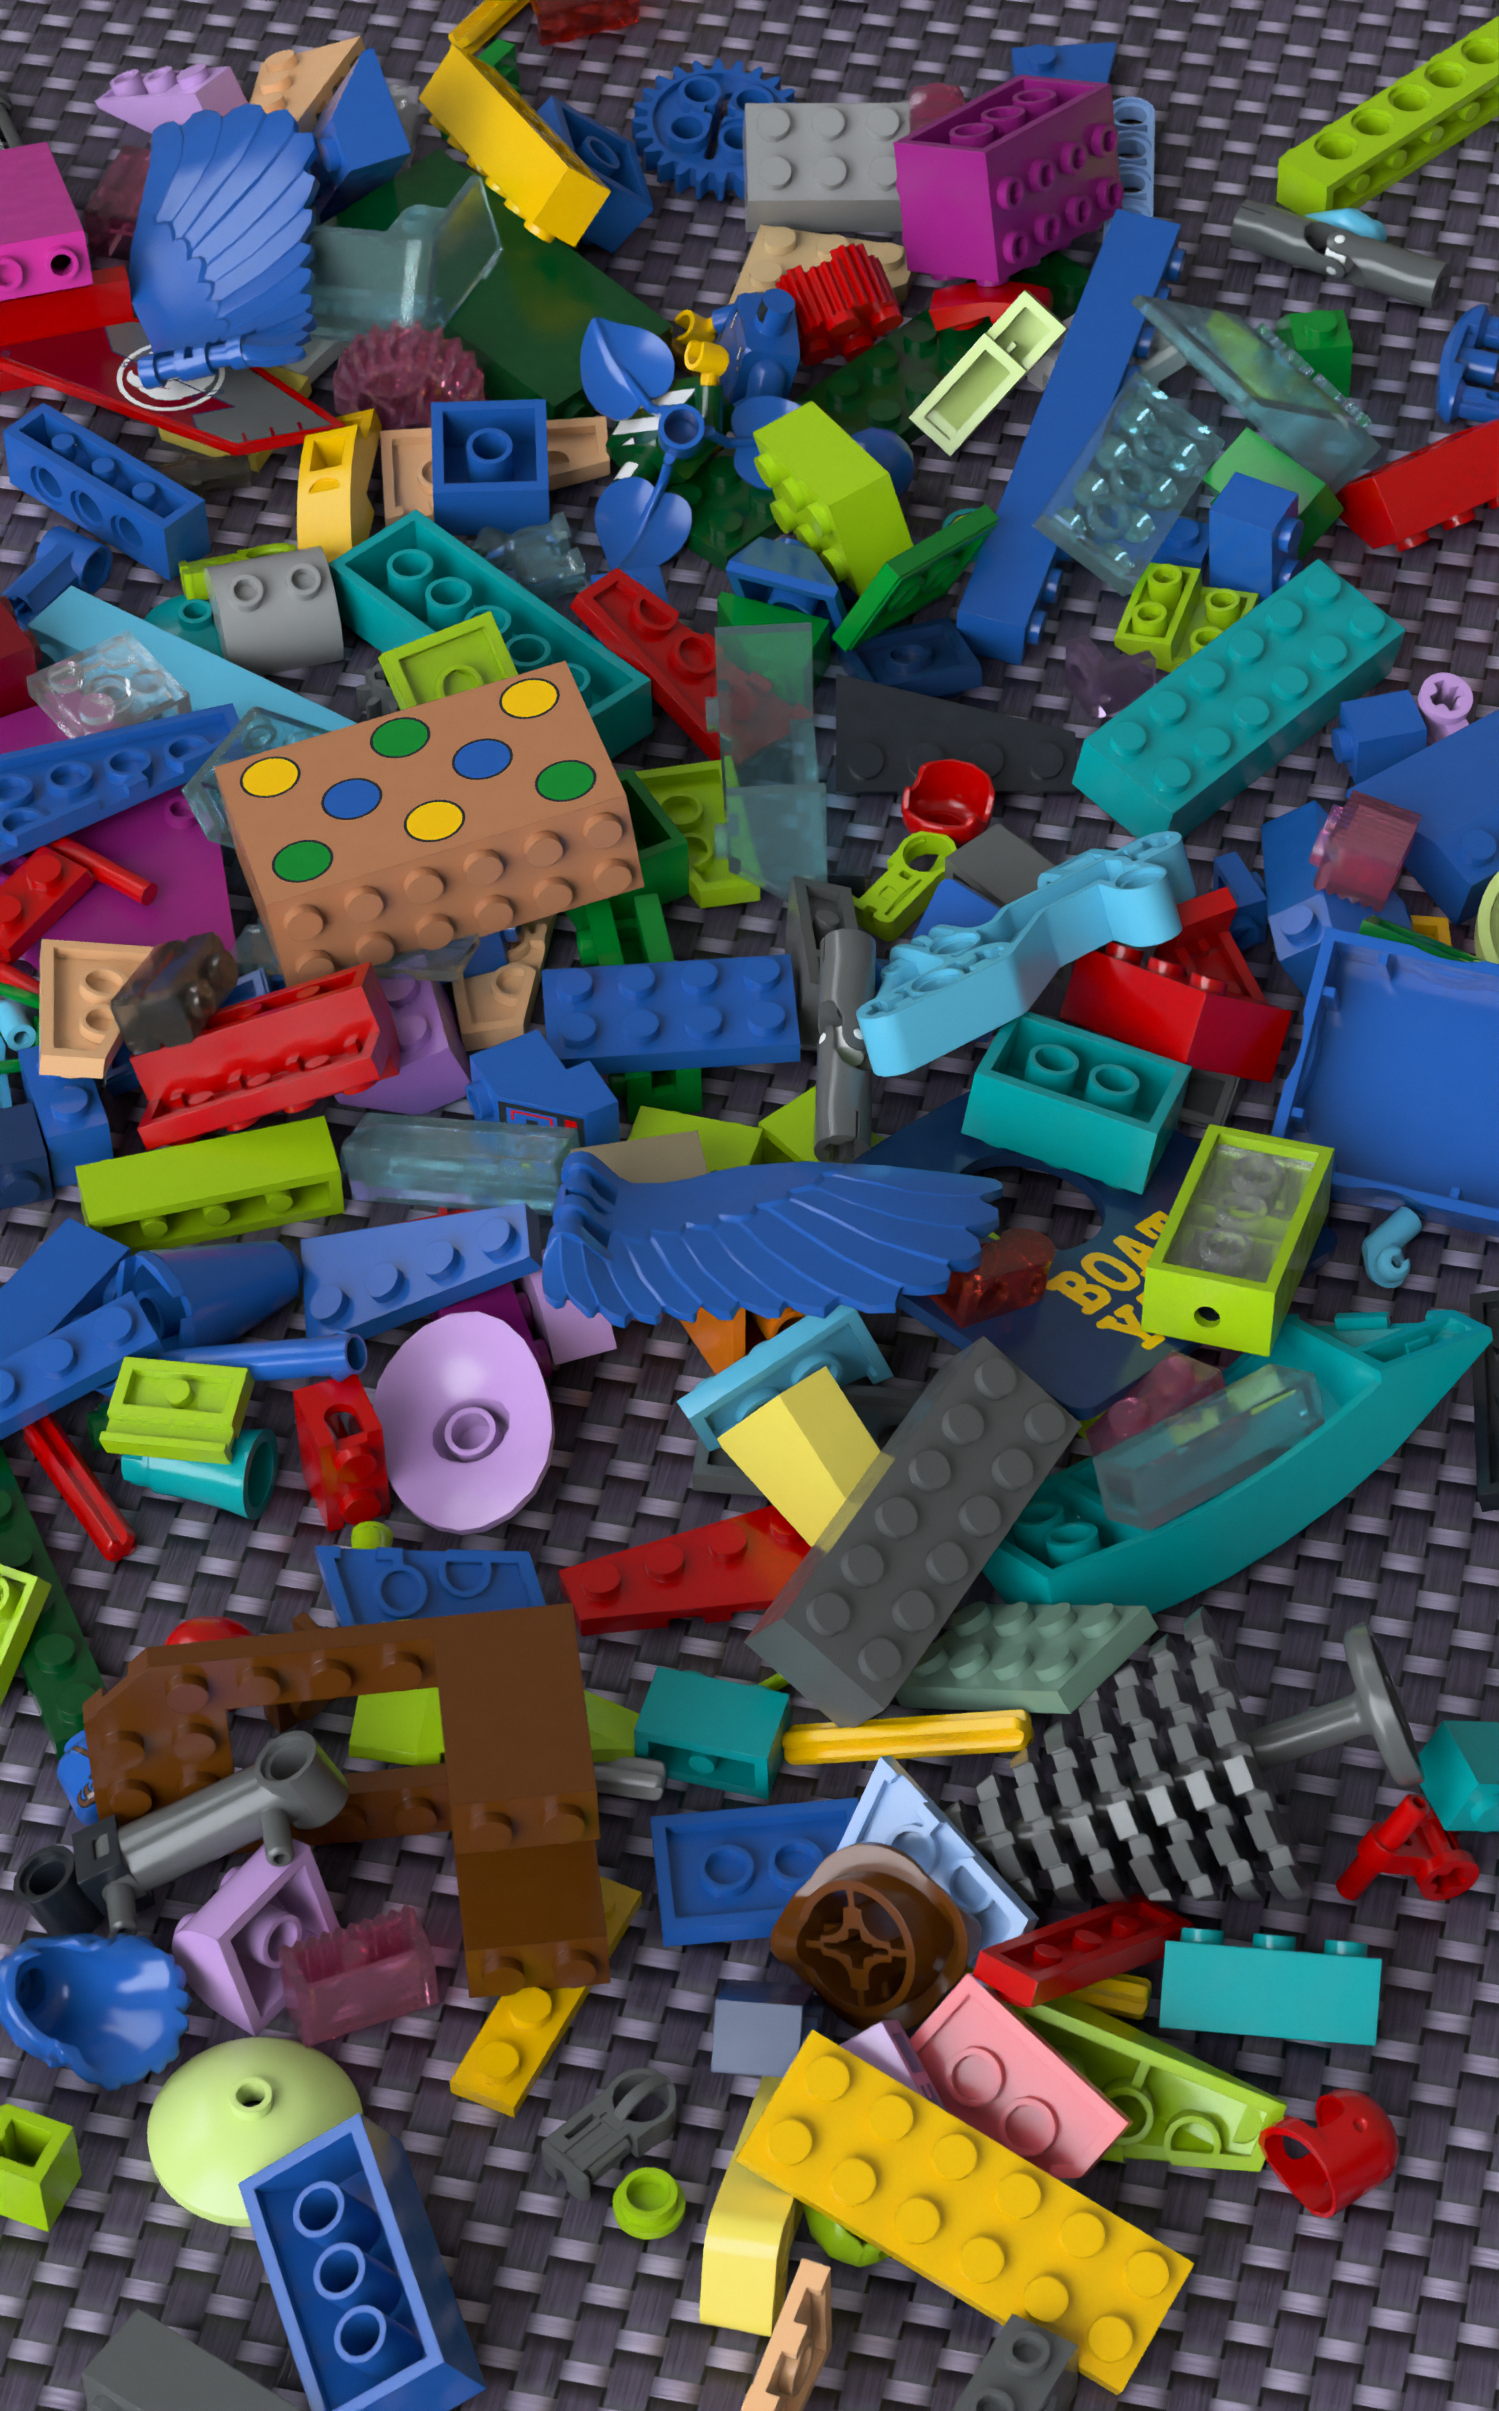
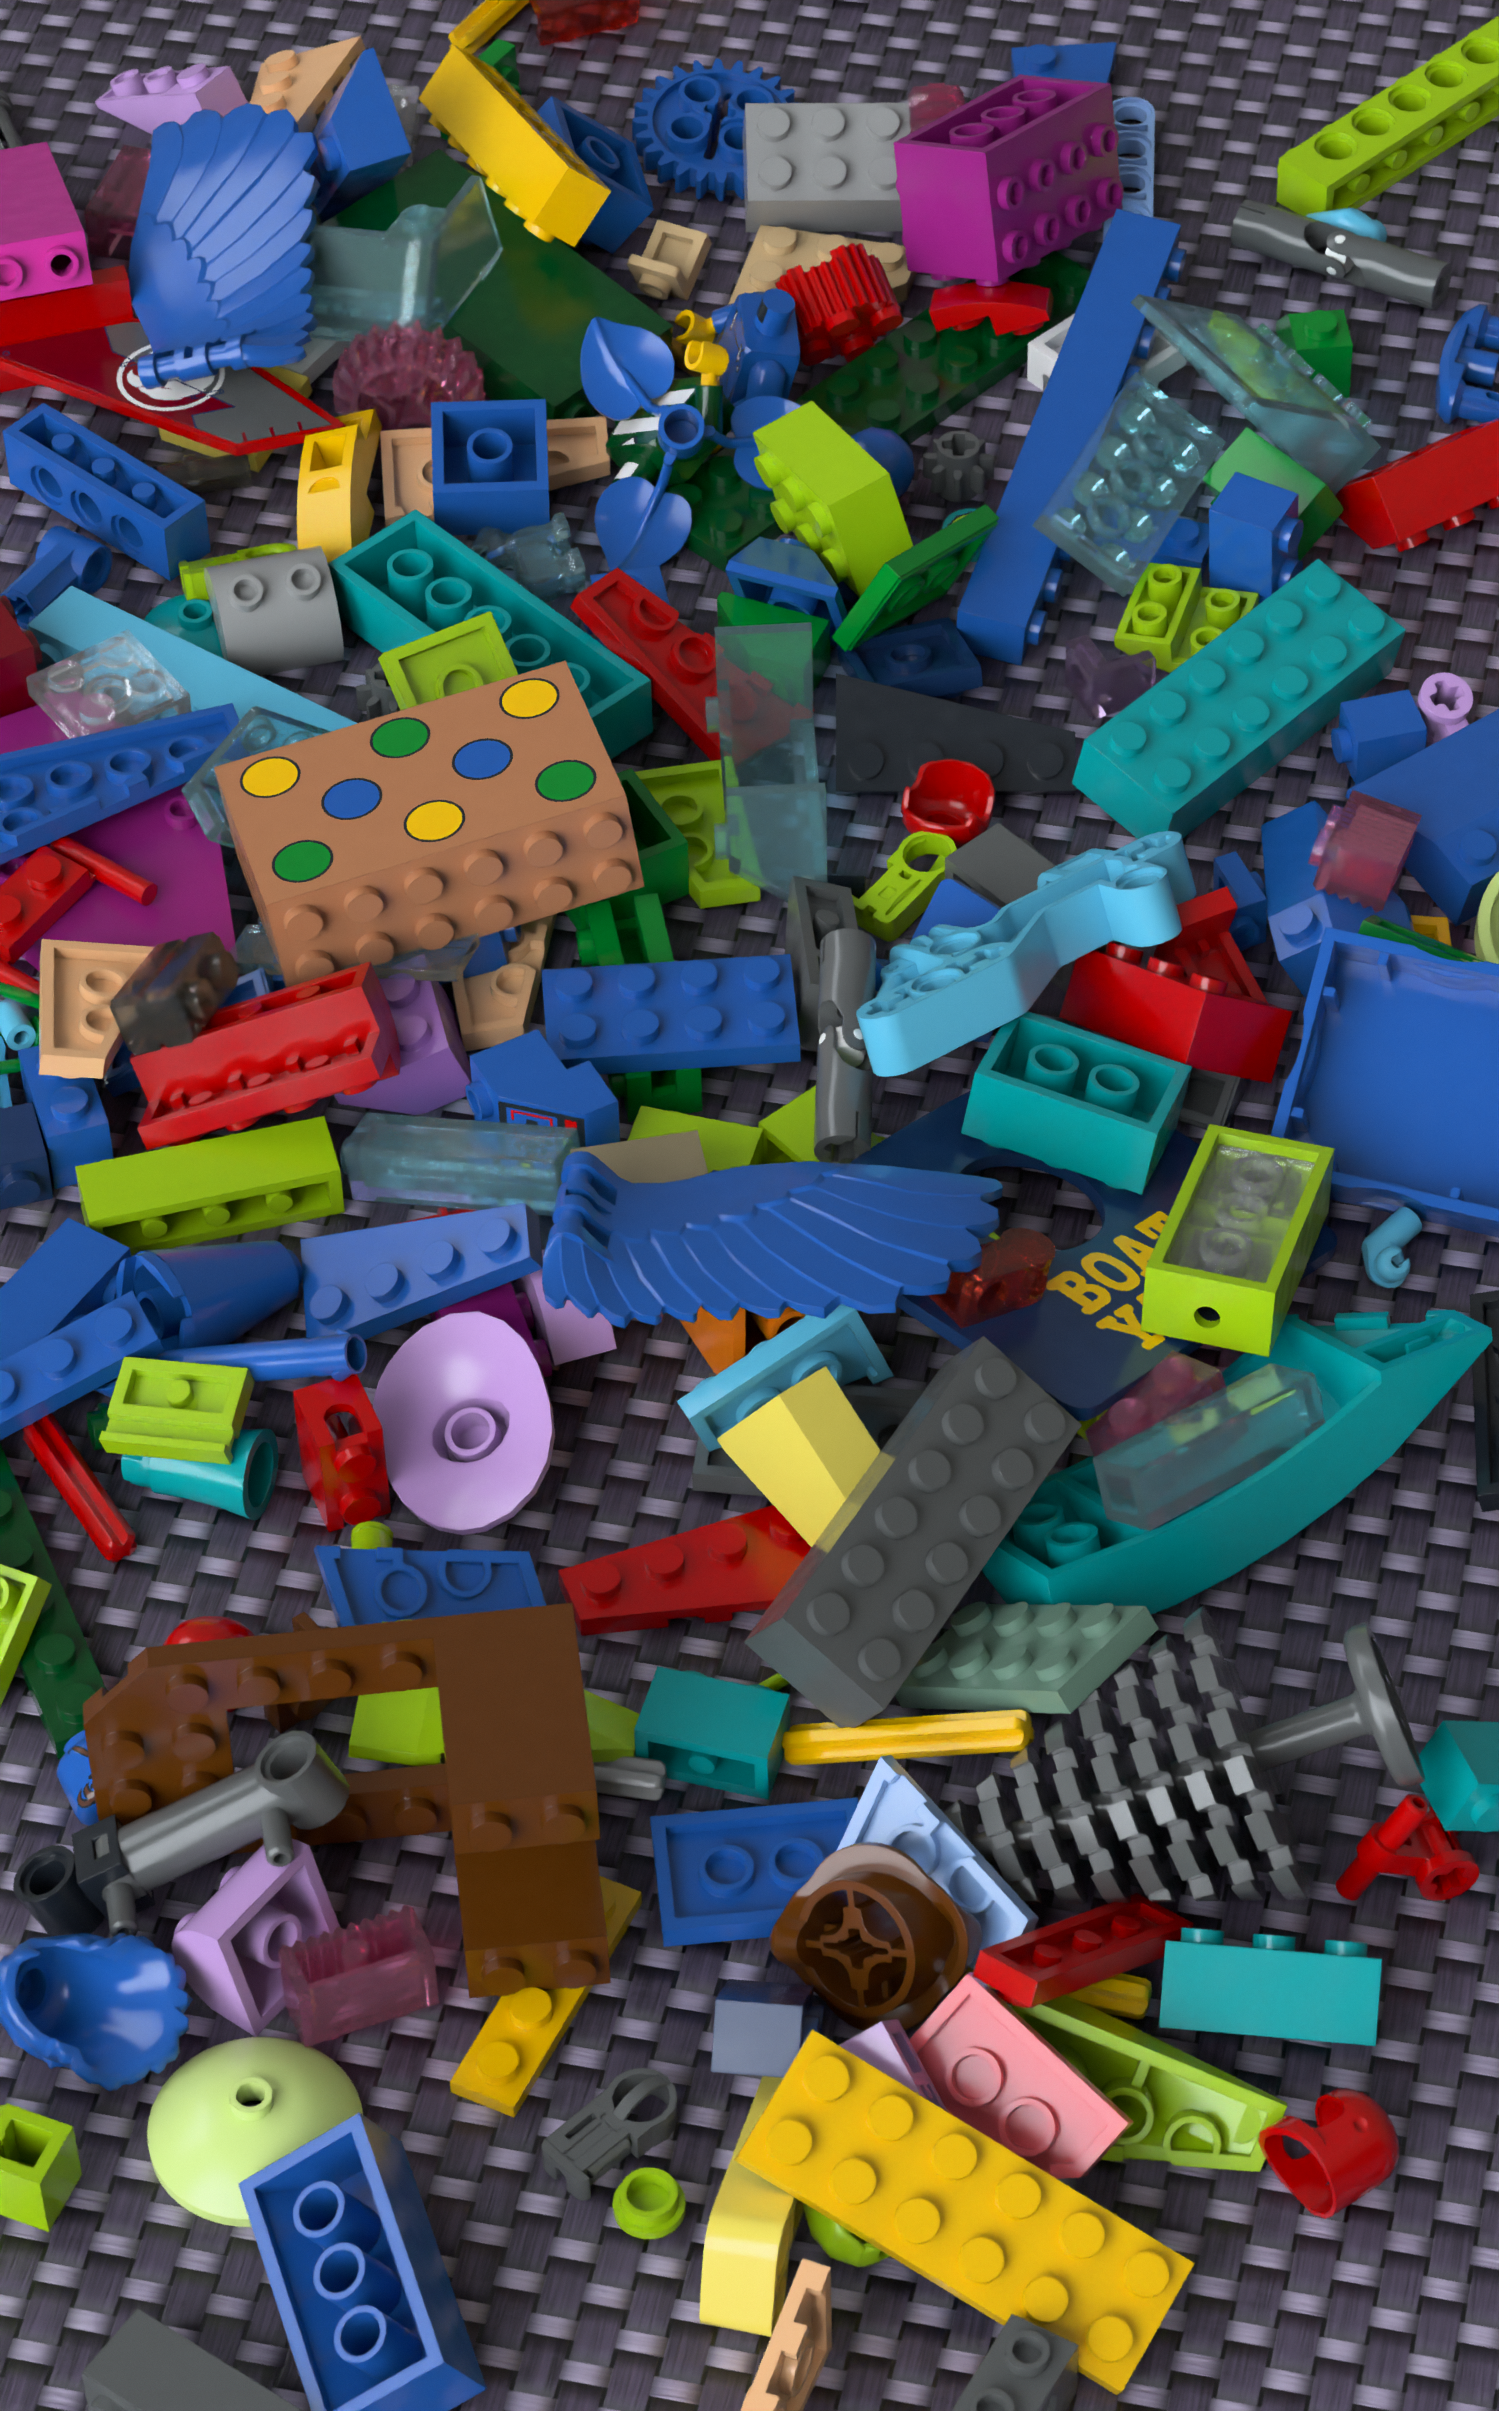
yellowish green slope [909,290,1069,456] -> none
none -> tan bracket [627,220,712,301]
none -> dark grey gear [923,431,994,502]

